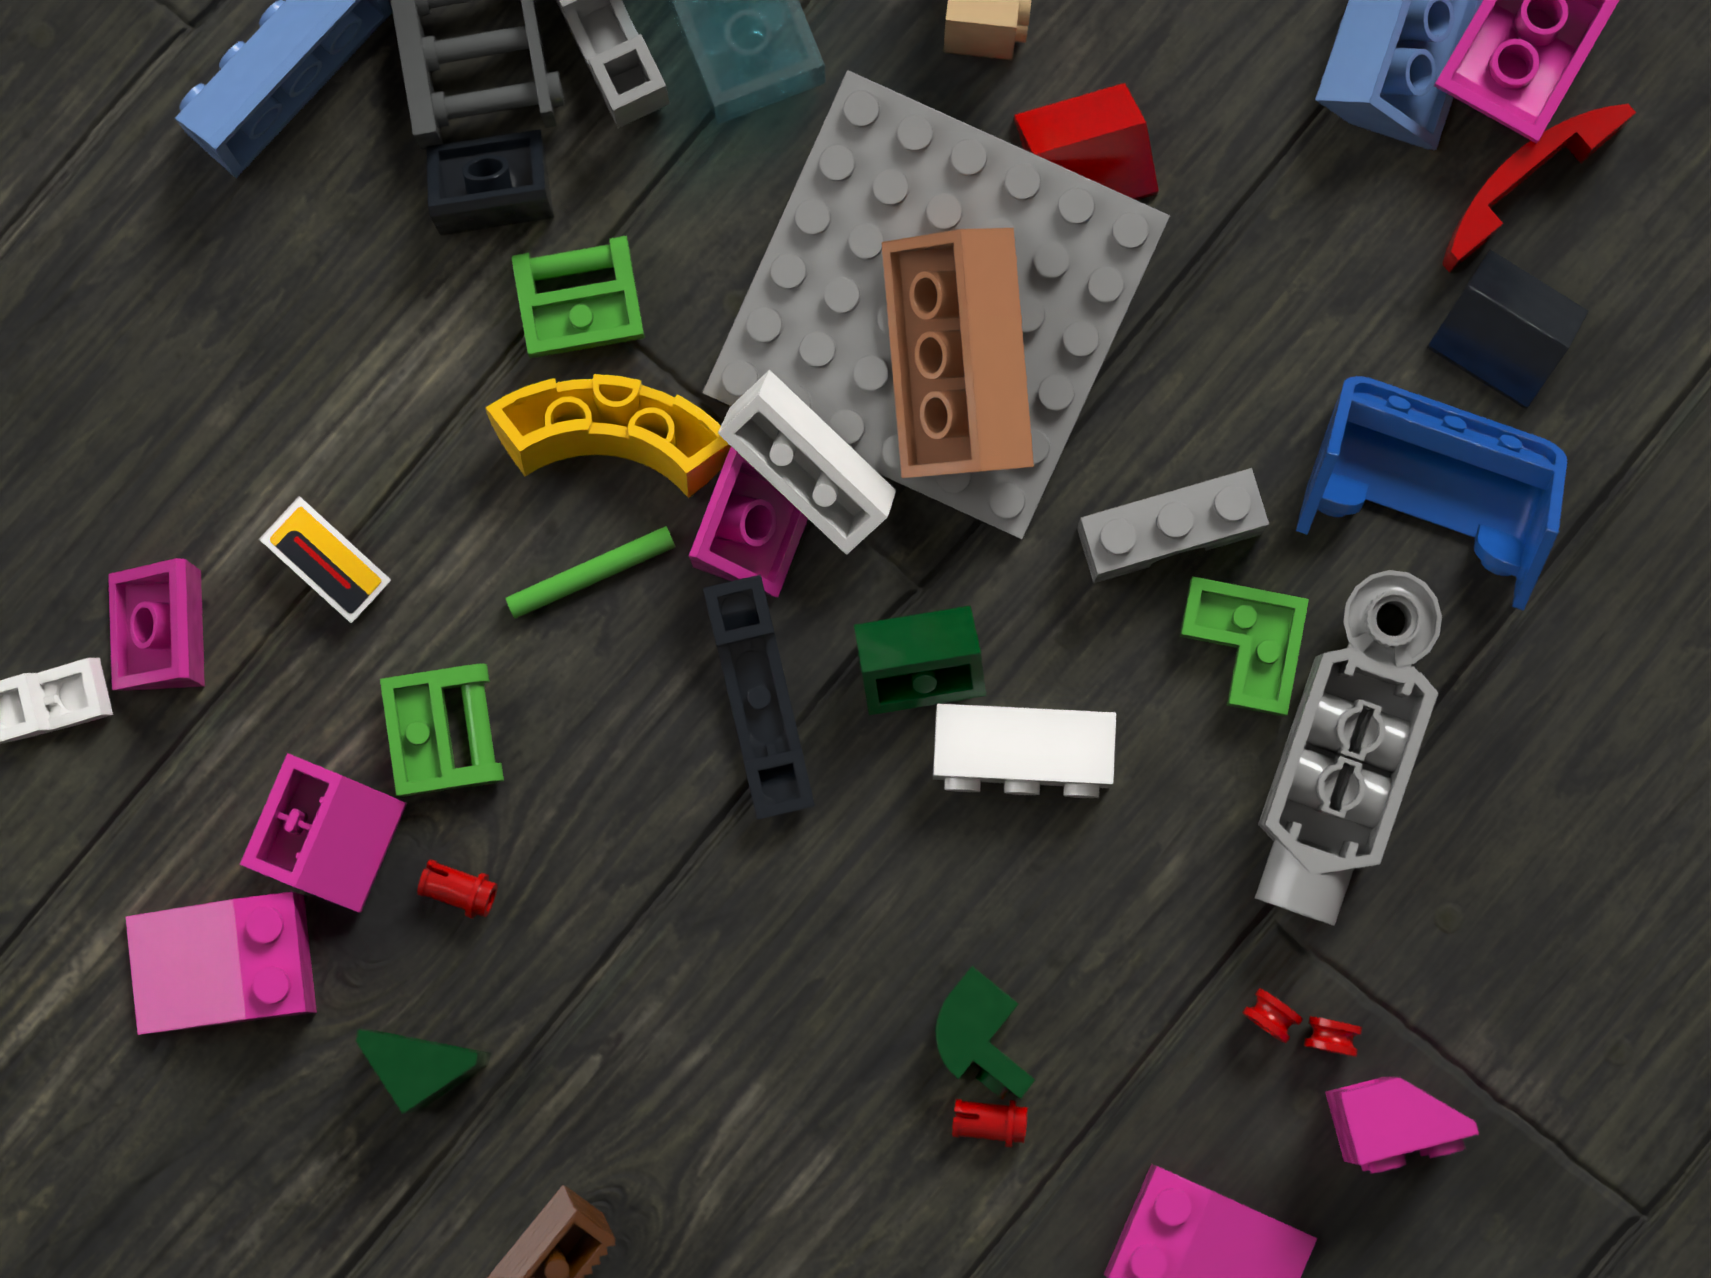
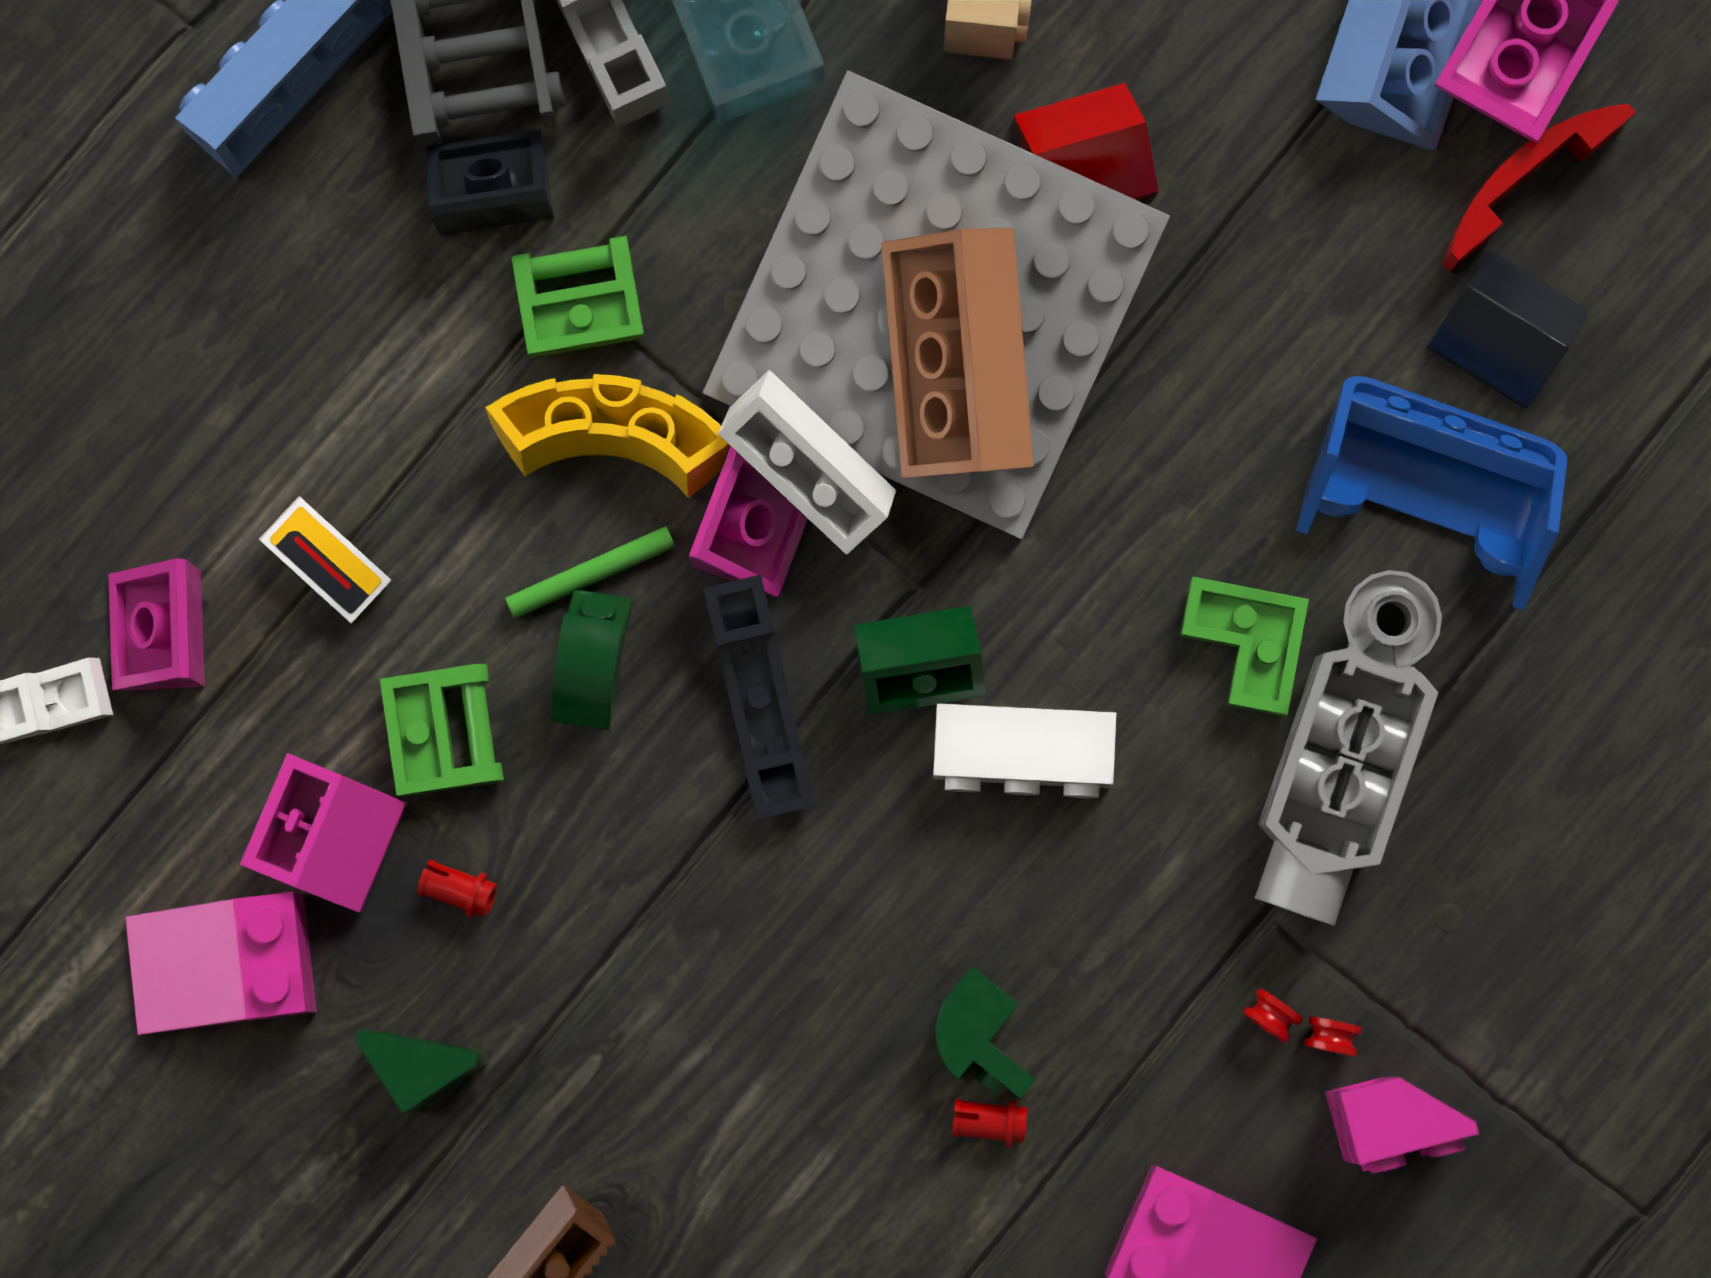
light grey arch [1077,468,1269,583] -> none
none -> dark green brick [551,589,632,730]

